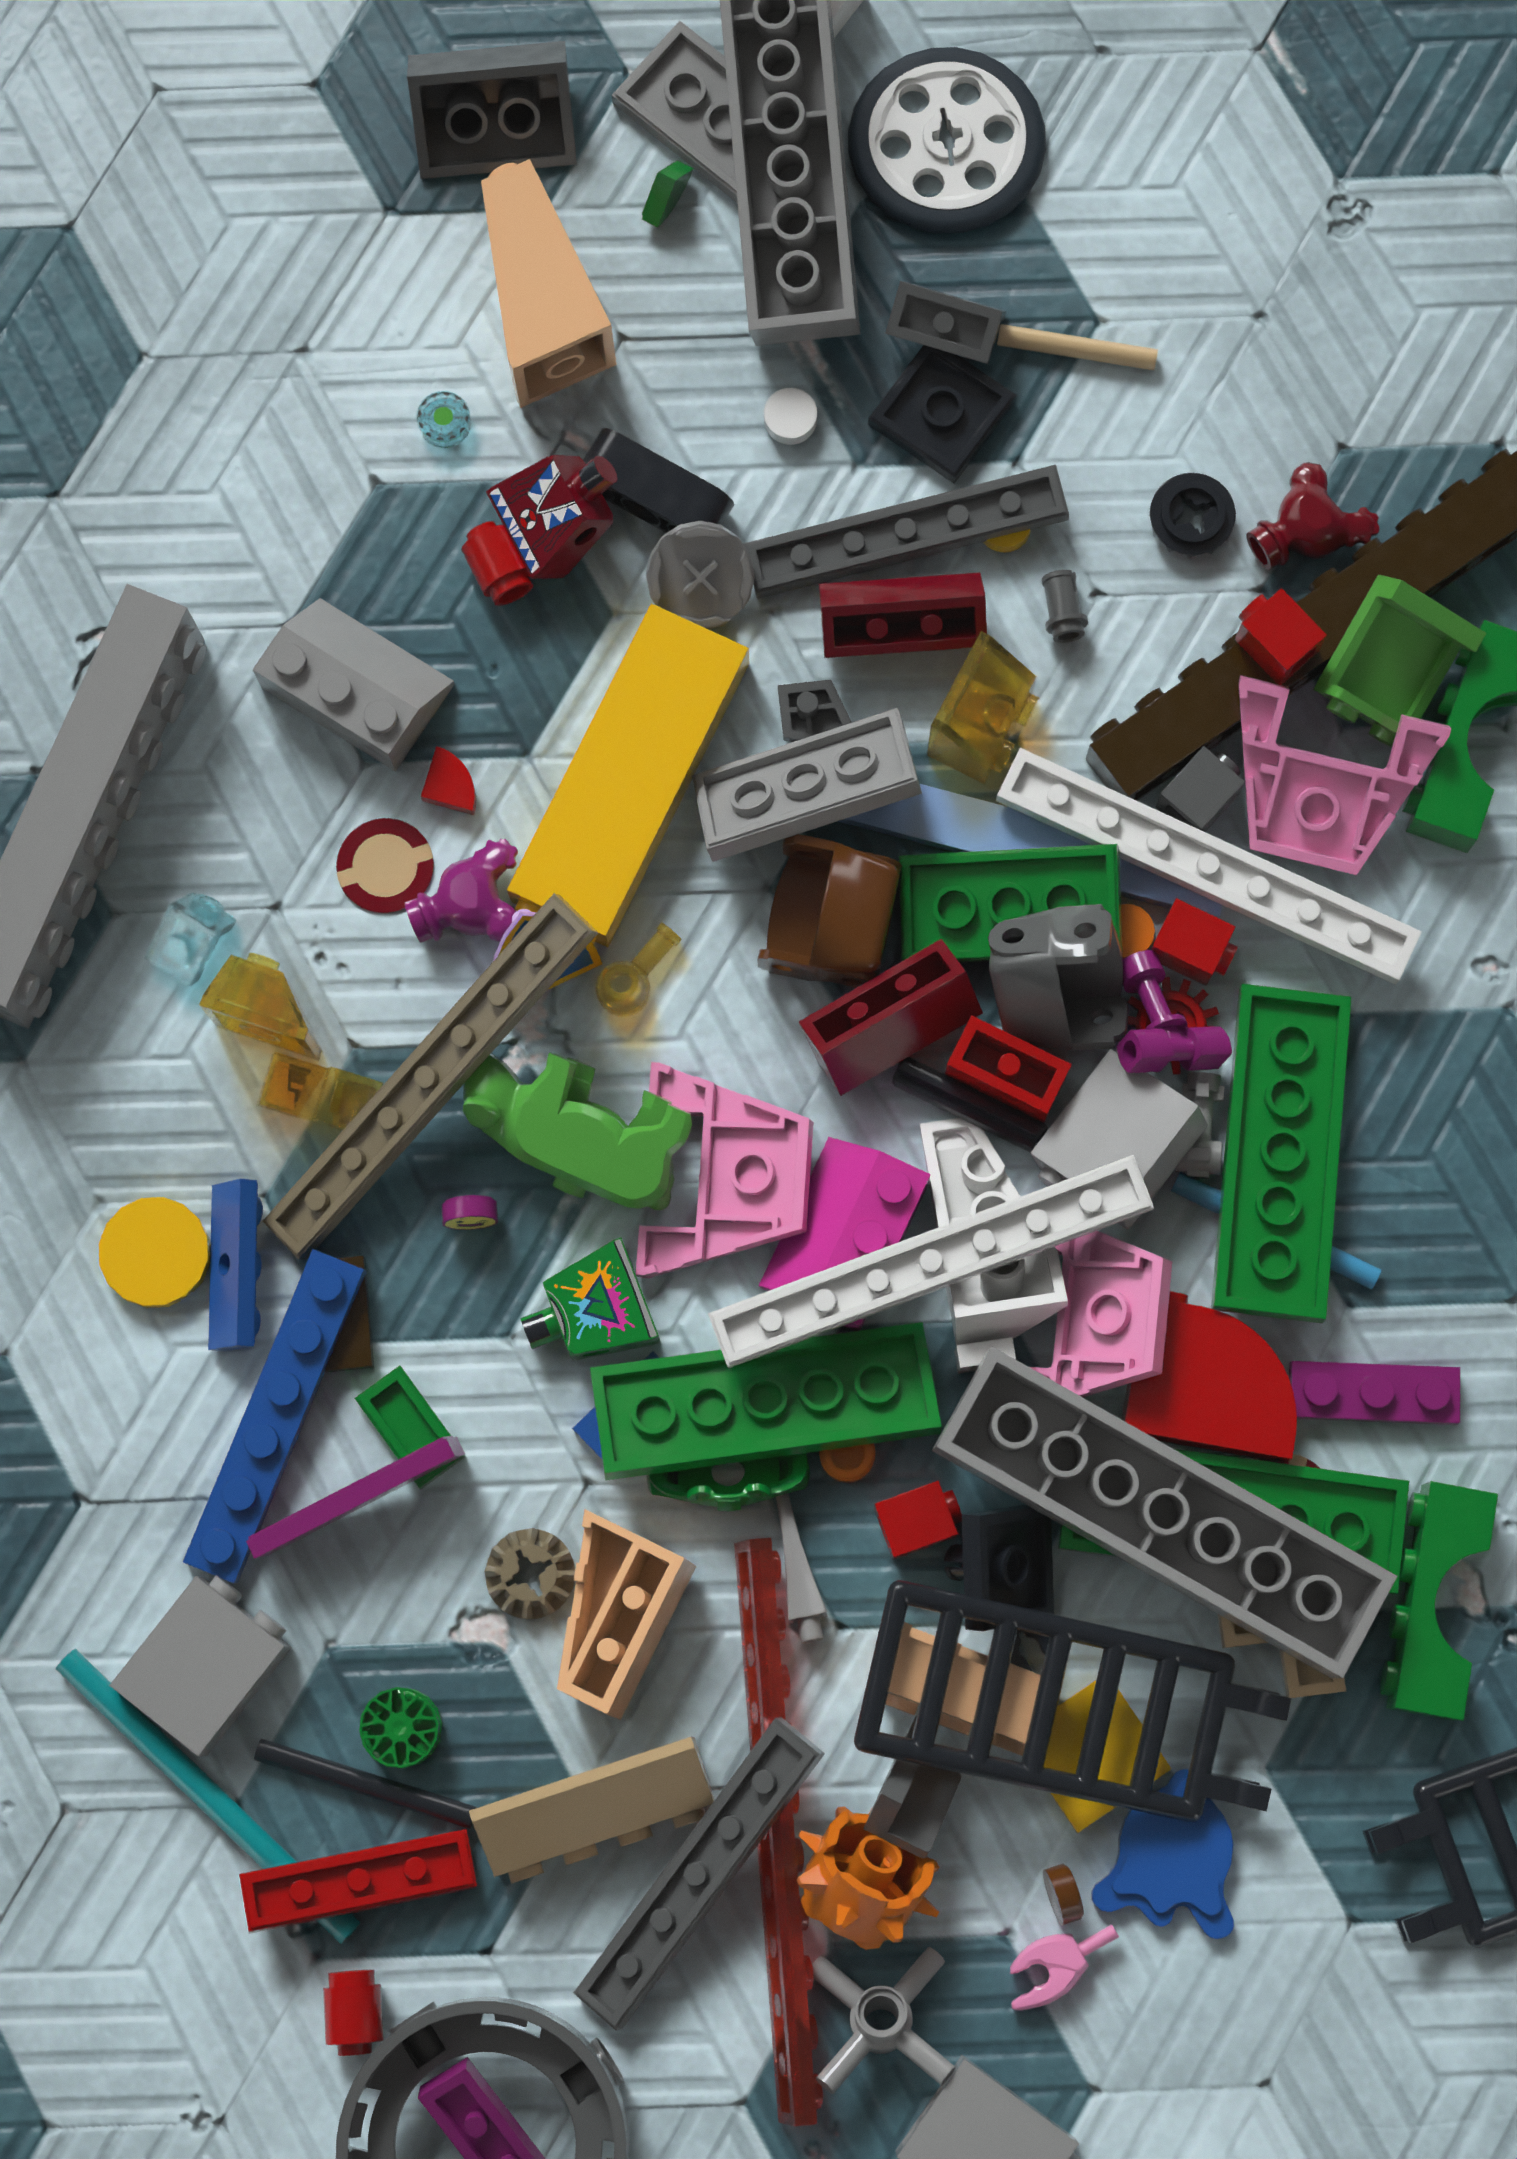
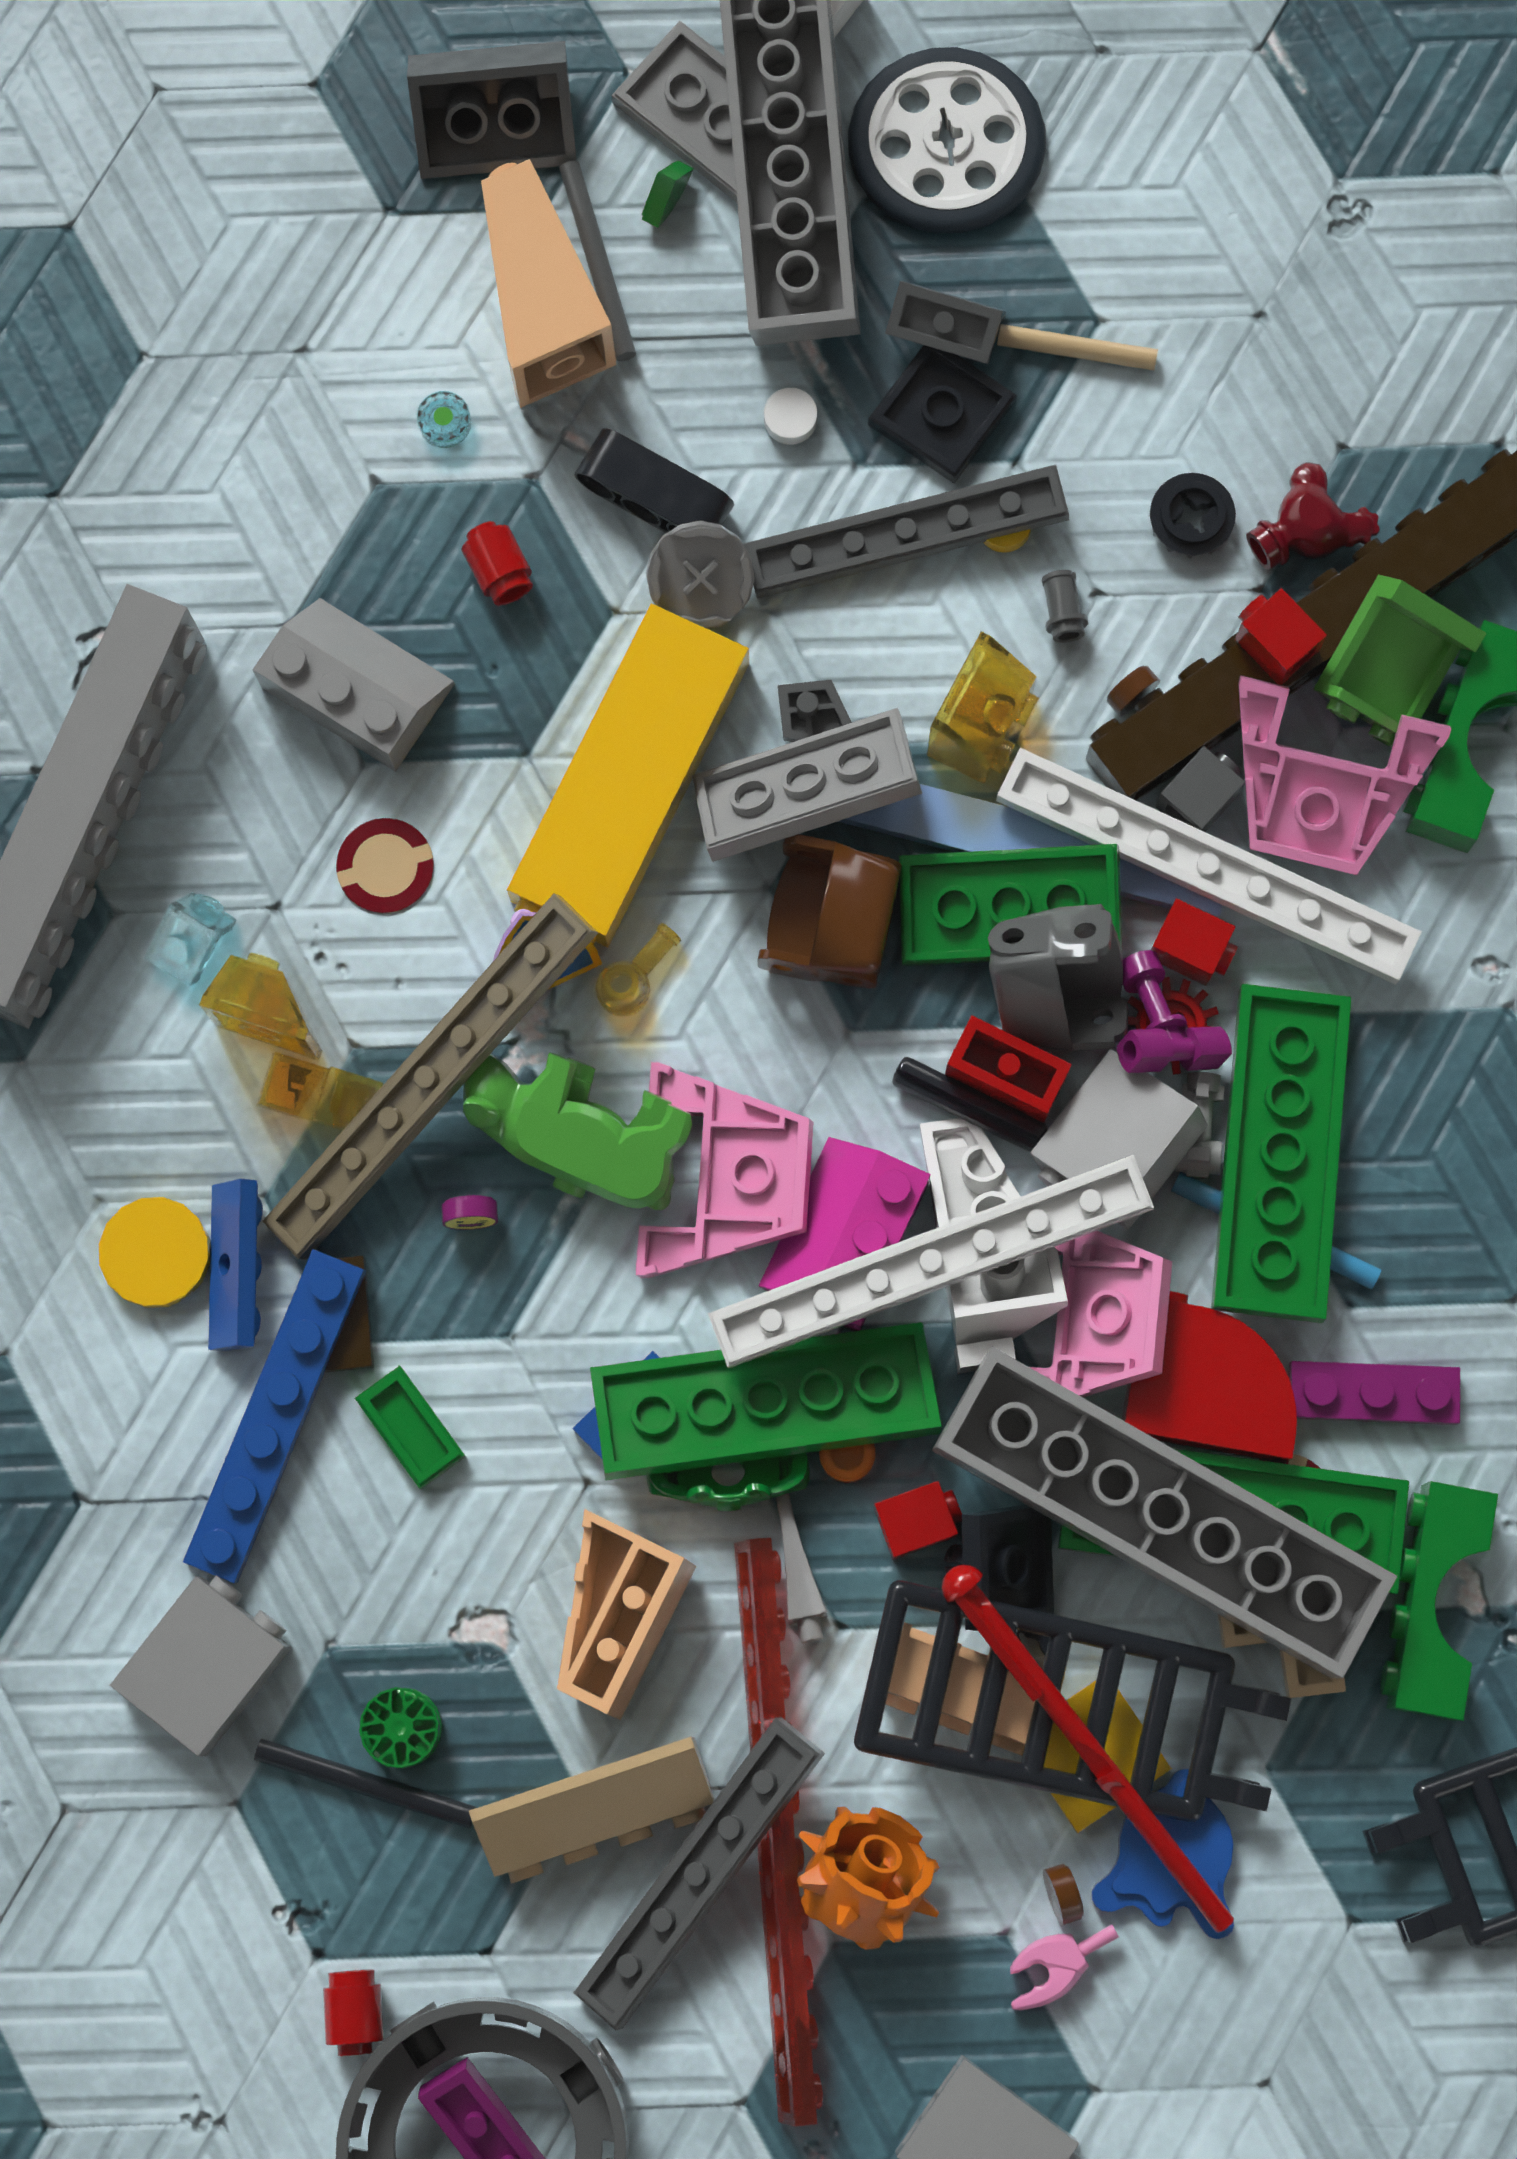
teal piece [56,1649,361,1944] -> none
red tile [239,1829,477,1934] -> none
magenta tile [246,1436,465,1559] -> none
magenta animal [405,839,518,943] -> none
red tile [421,746,476,815] -> none
dark tan gear [484,1528,575,1619] -> none
dark red torso [486,455,617,579] -> none
green torso [520,1237,661,1361] -> none
dark red brick [799,939,983,1096] -> none
light grey bar [808,1947,956,2094] -> none
dark red brick [819,572,987,658] -> none
dark grey panel [863,1716,962,1859] -> none
orange tile [1121,904,1155,959] -> none
none -> dark grey bar [559,161,636,361]
none -> red bar [942,1565,1234,1932]
none -> reddish brown tile [1107,666,1160,716]

